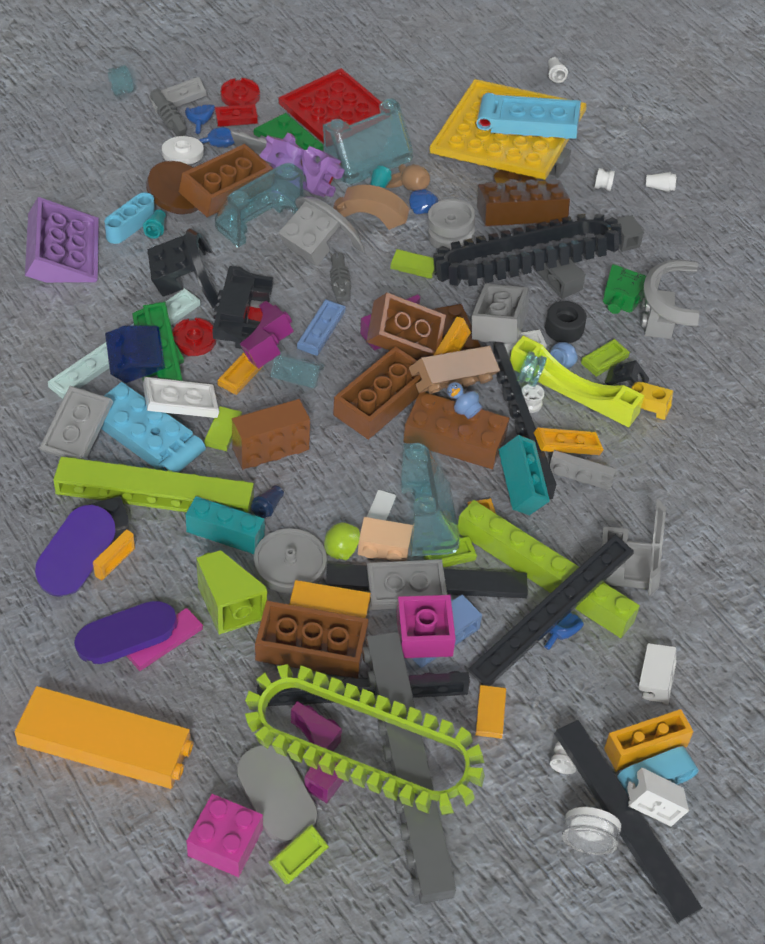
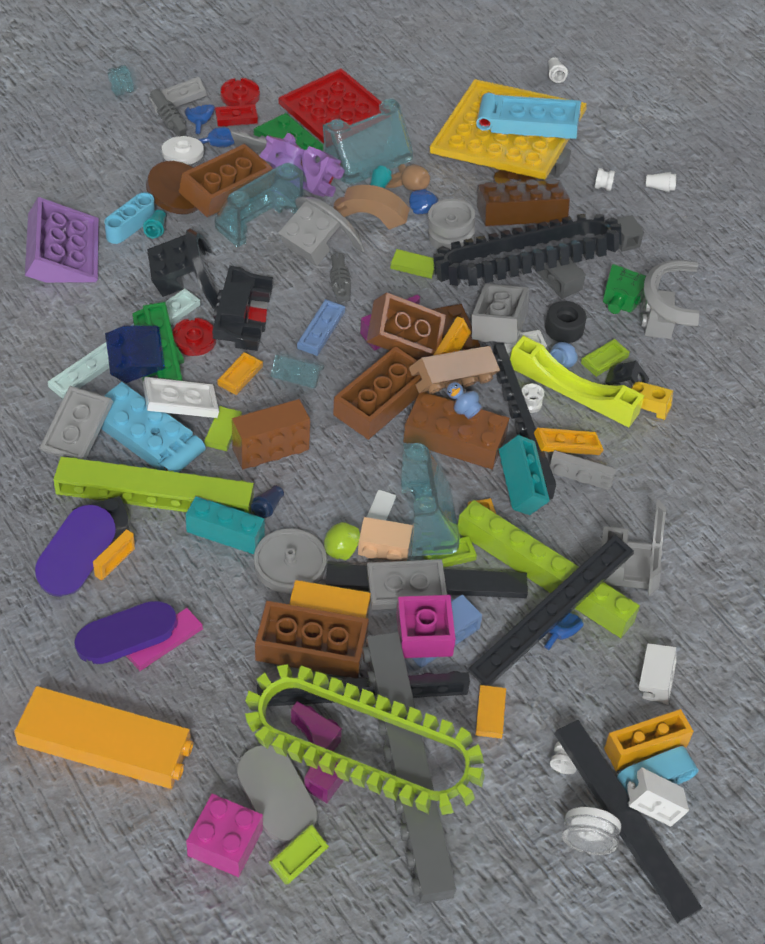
lime slope [196,550,267,635] -> none
magenta arch [240,301,294,369] -> none
clear light blue wheel [517,351,547,387] -> none

